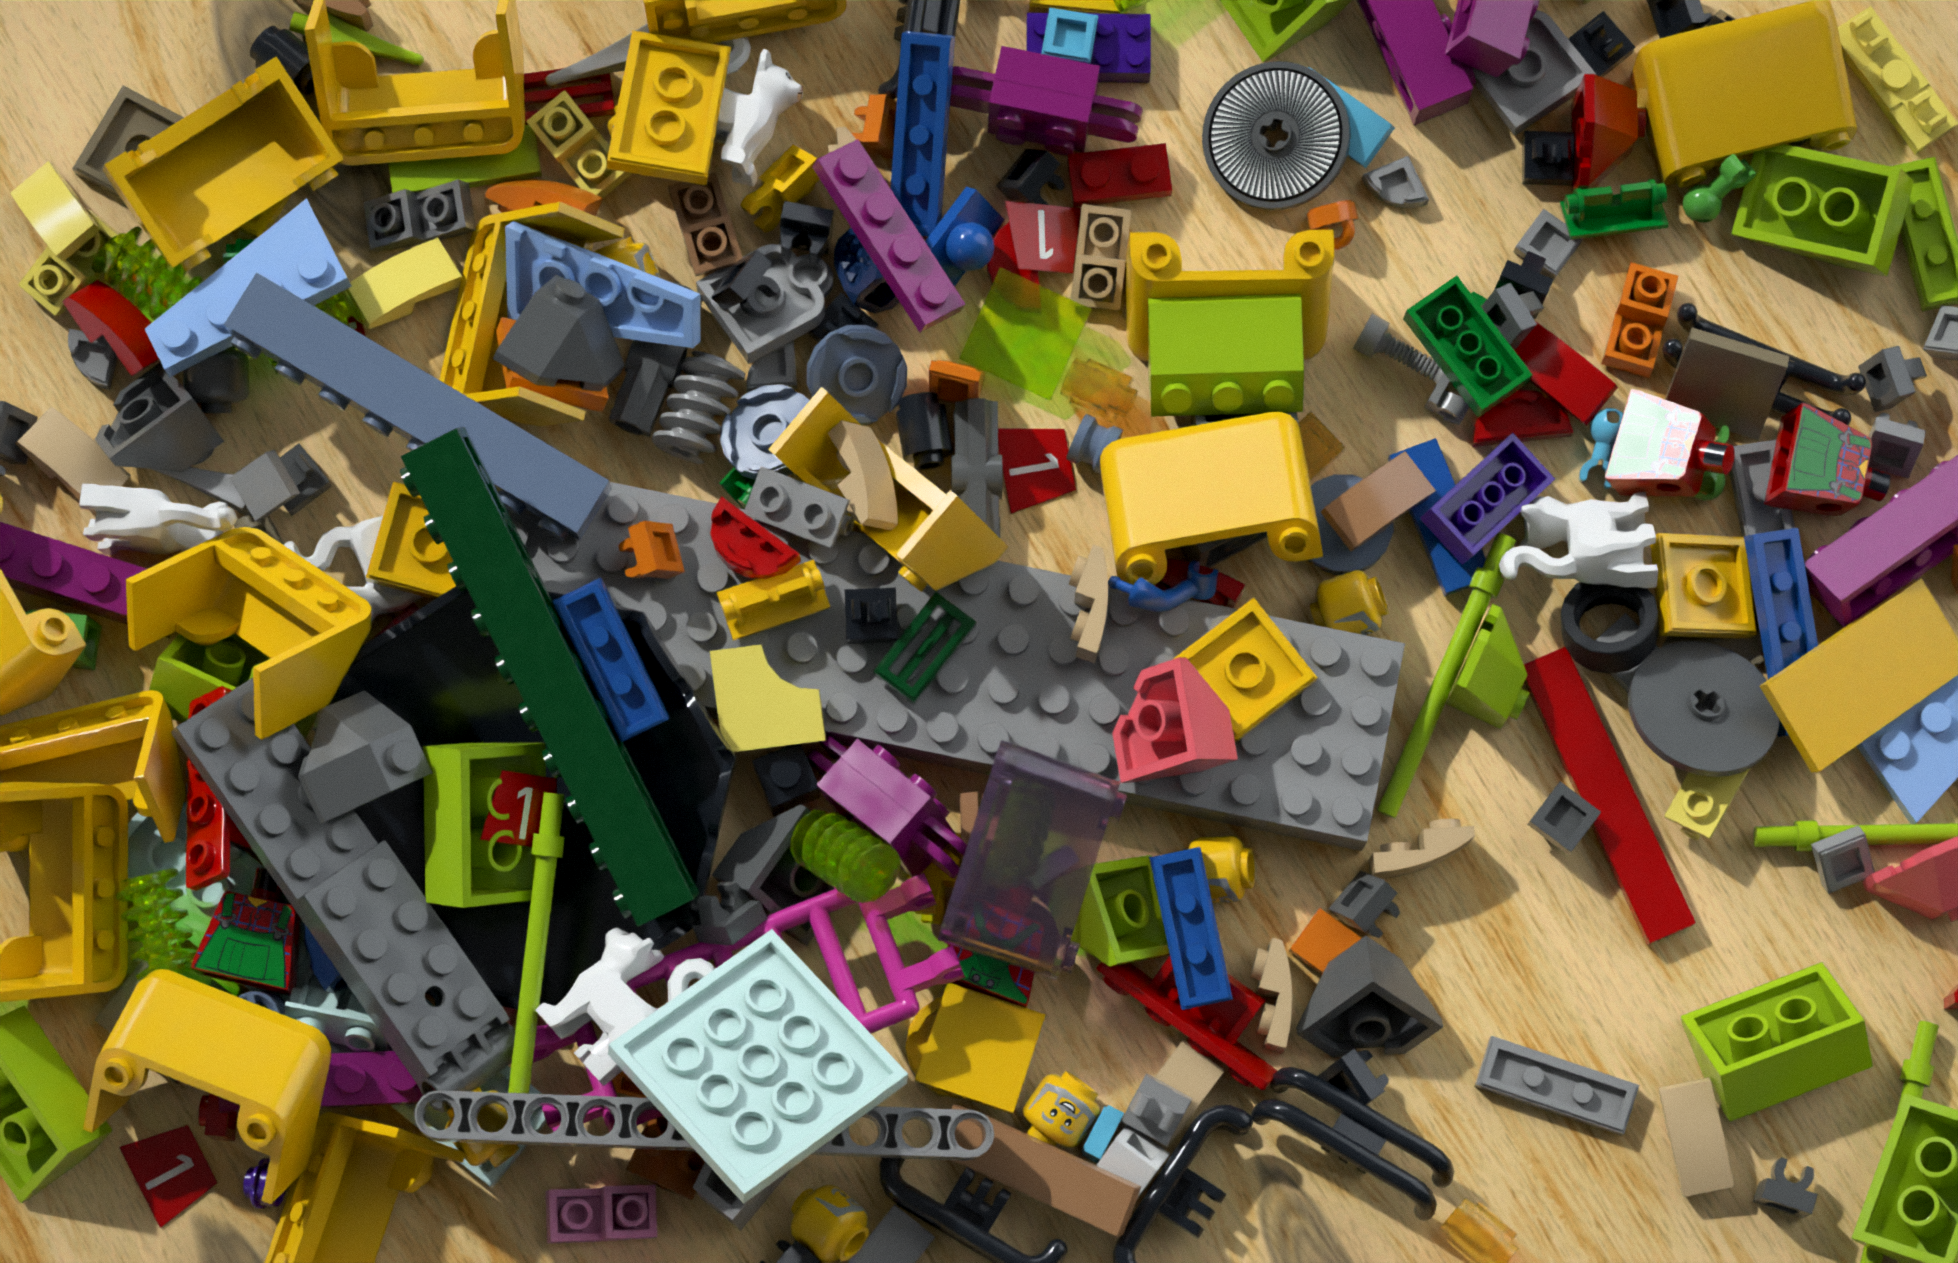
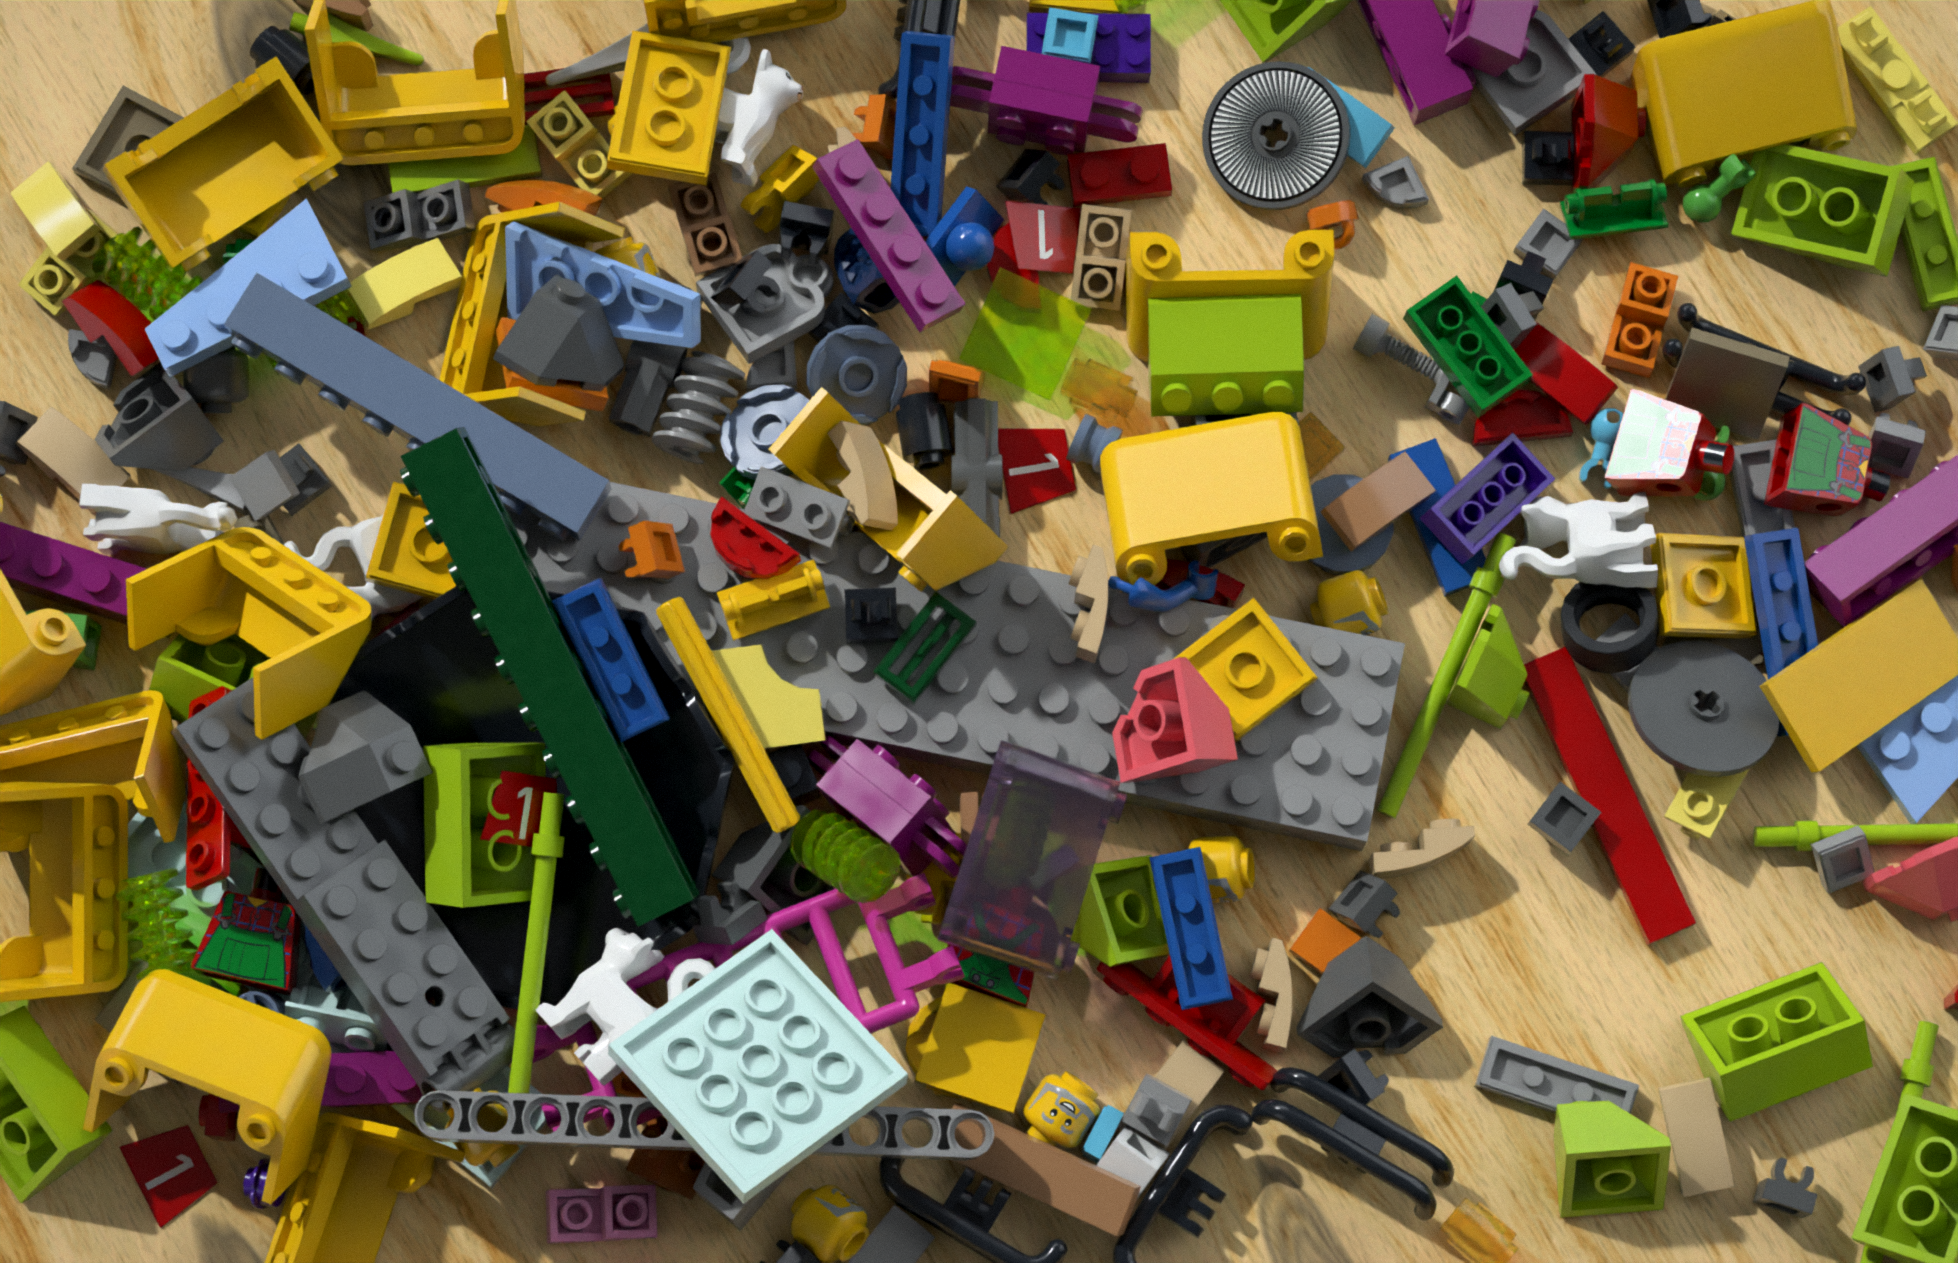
none -> yellow axle [656,597,800,833]
none -> lime slope [1554,1100,1671,1218]

